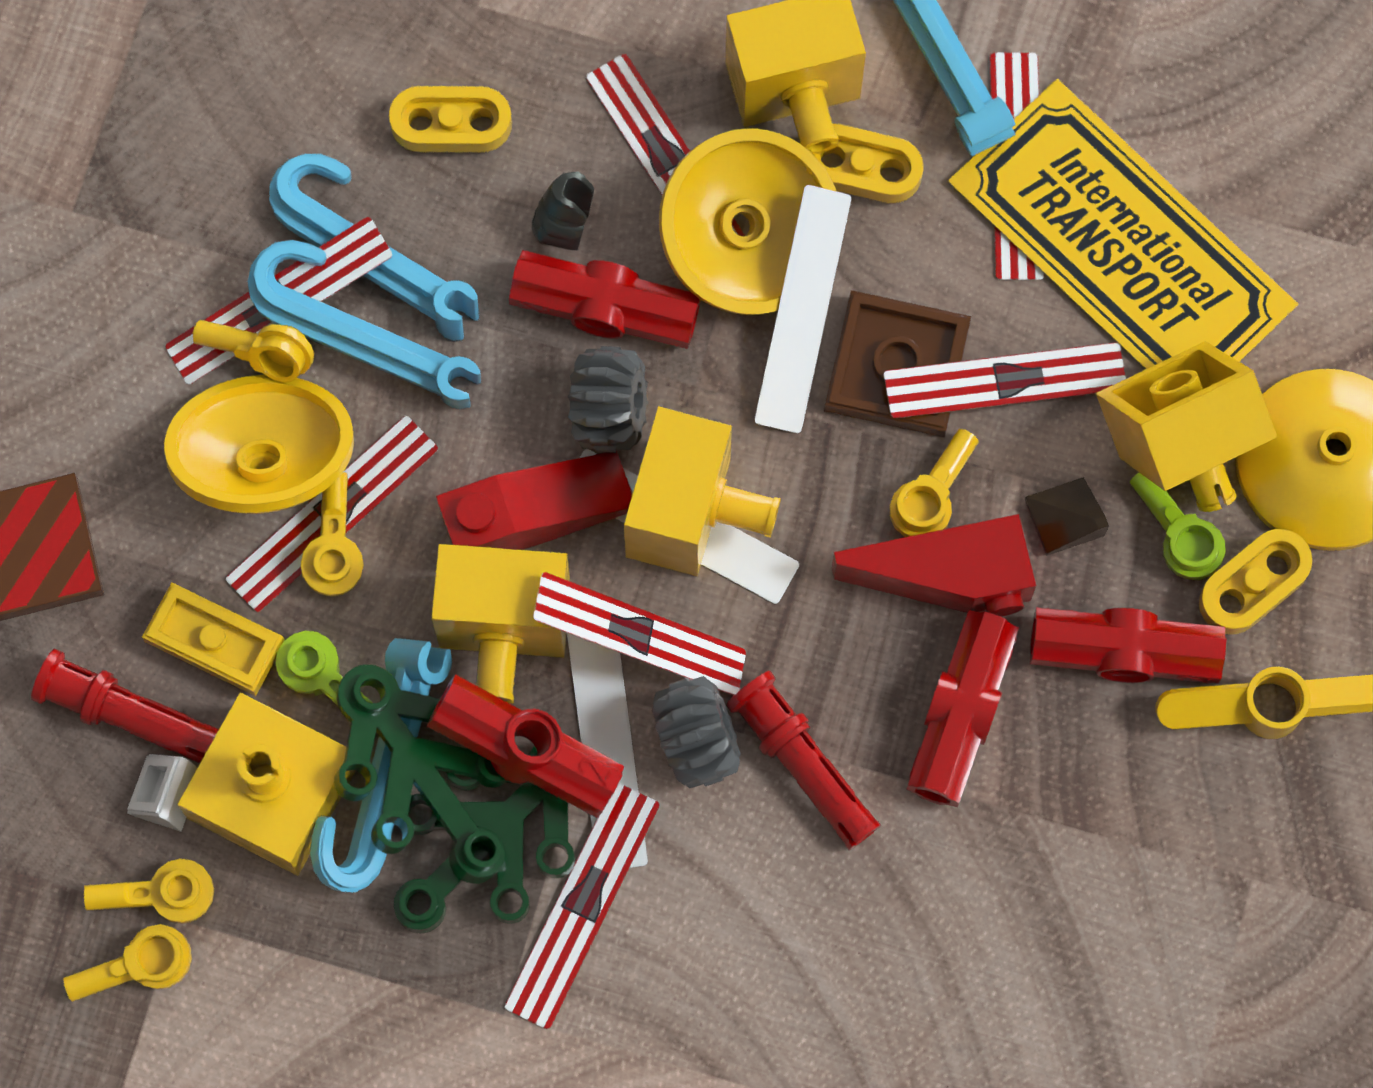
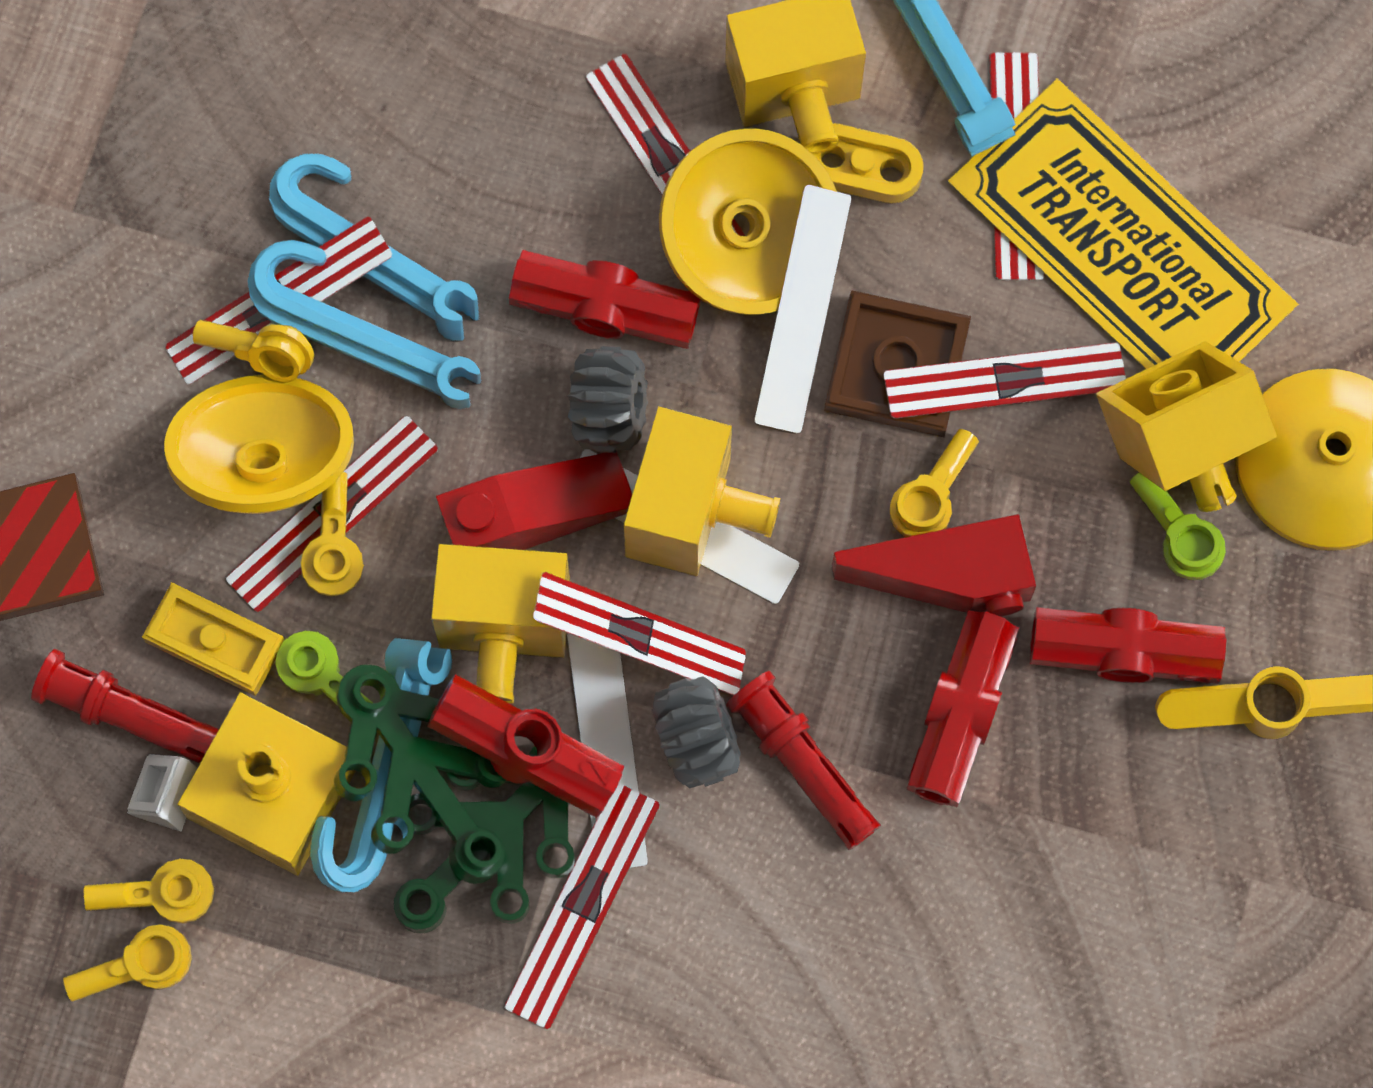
yellow plate [389,86,512,152] -> none
pearl dark grey arm [532,171,594,251] -> none
dark brown slope [1025,477,1109,556] -> none
yellow plate [1199,529,1312,635] -> none

